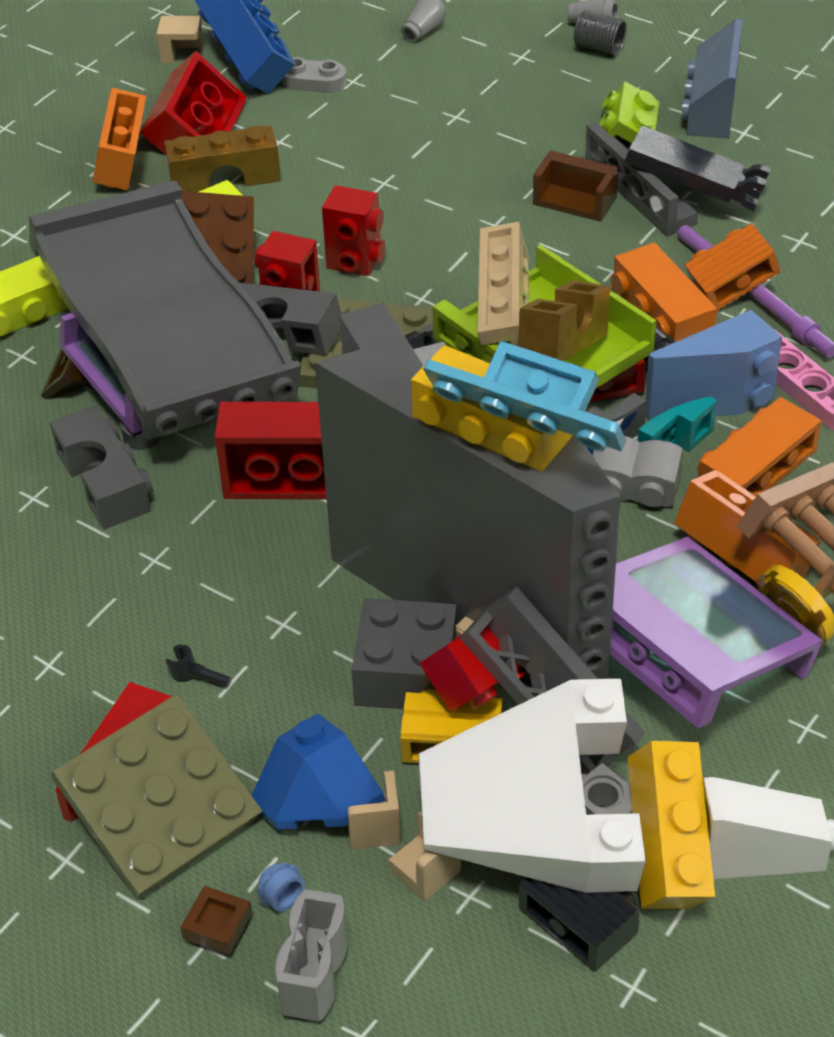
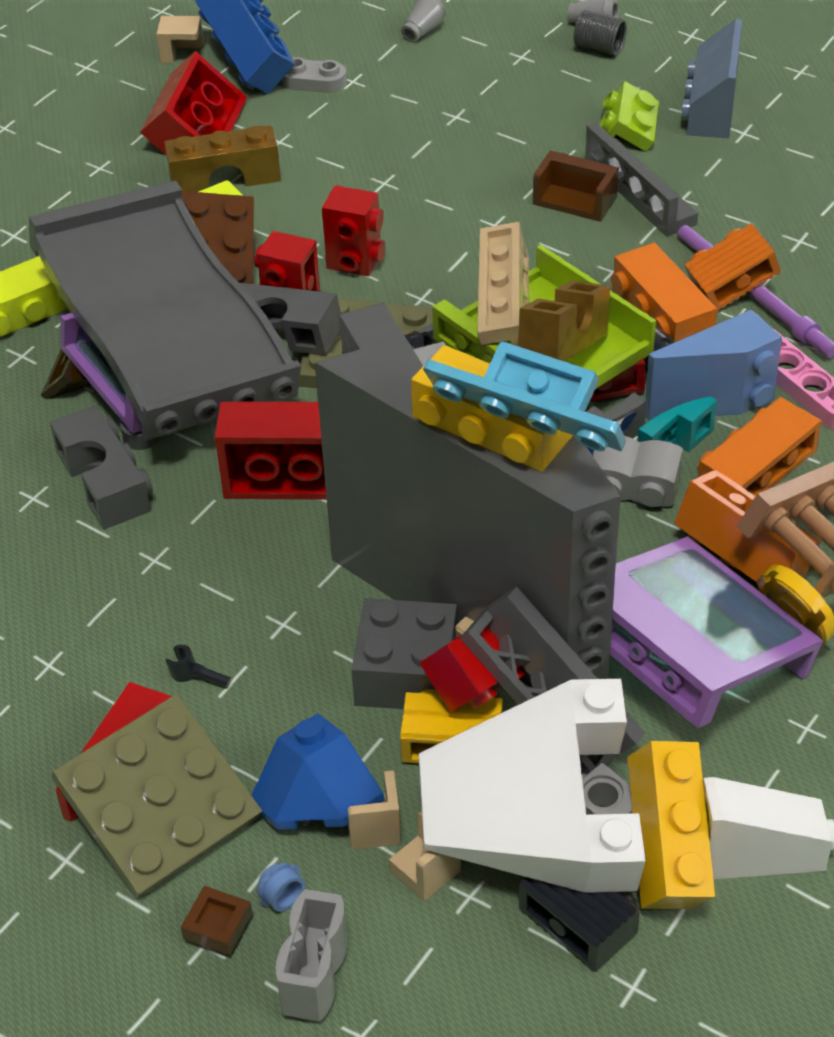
orange brick [92,87,146,190] -> none
black tile [625,125,771,212] -> none

